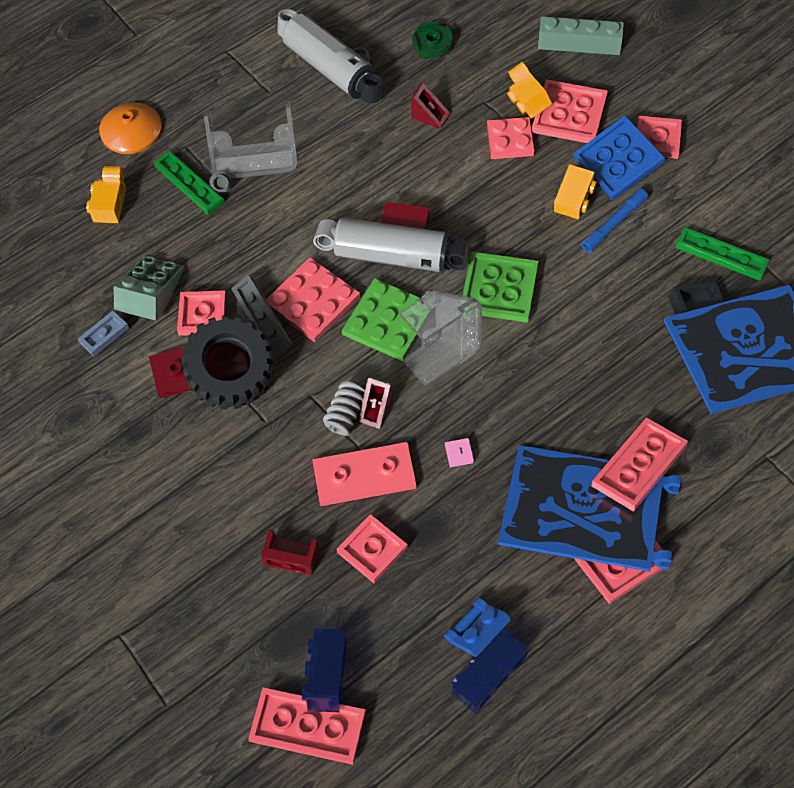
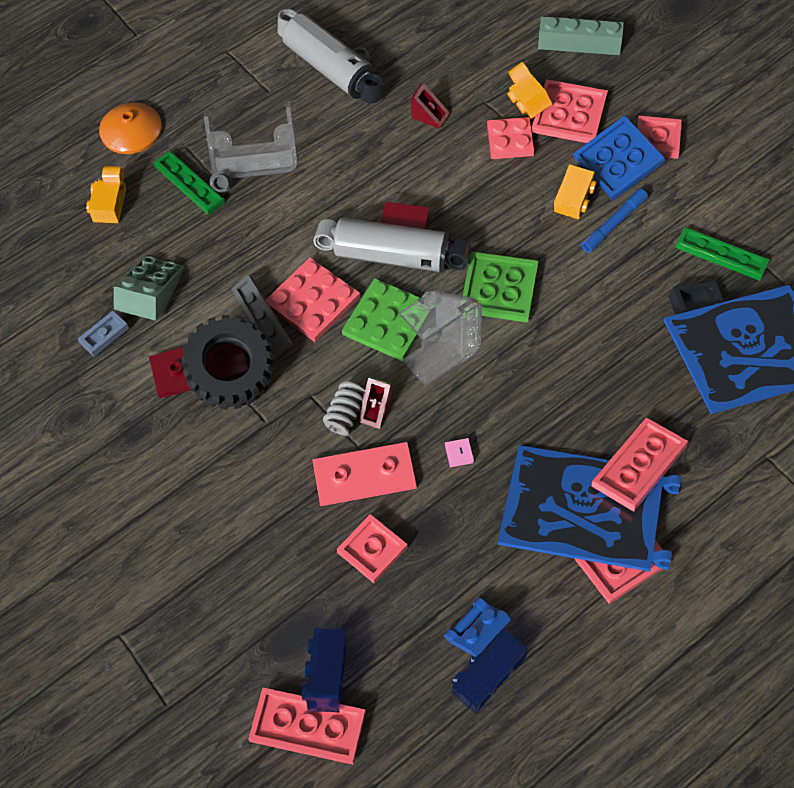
coral plate [177,291,226,335] -> none
dark red panel [261,530,320,576] -> none
dark green plate [412,21,453,59] -> none

